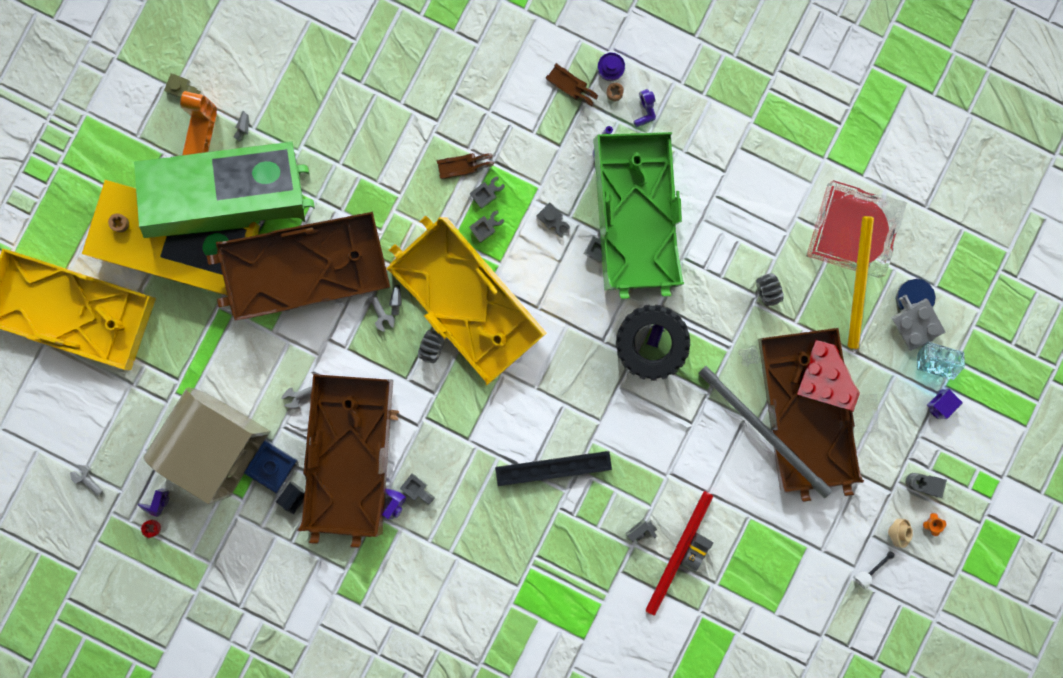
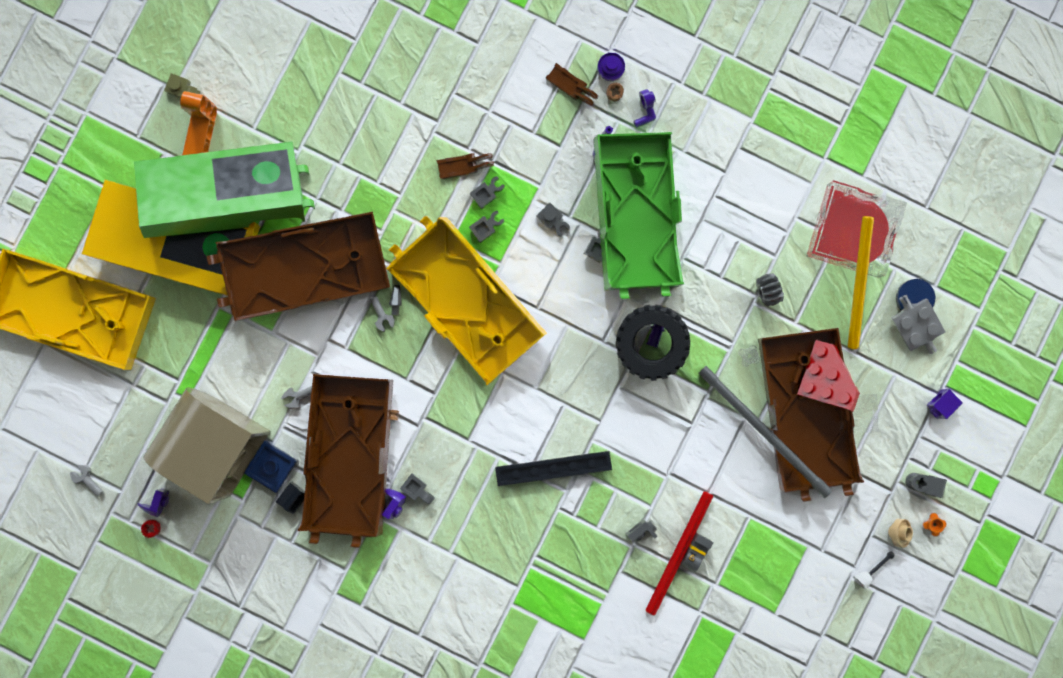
medium nougat bush [108,214,129,232] -> none
dark grey bar [233,111,249,141] -> none
dark grey gear [418,330,445,364] -> none
clear light blue brick [917,342,965,380] -> none

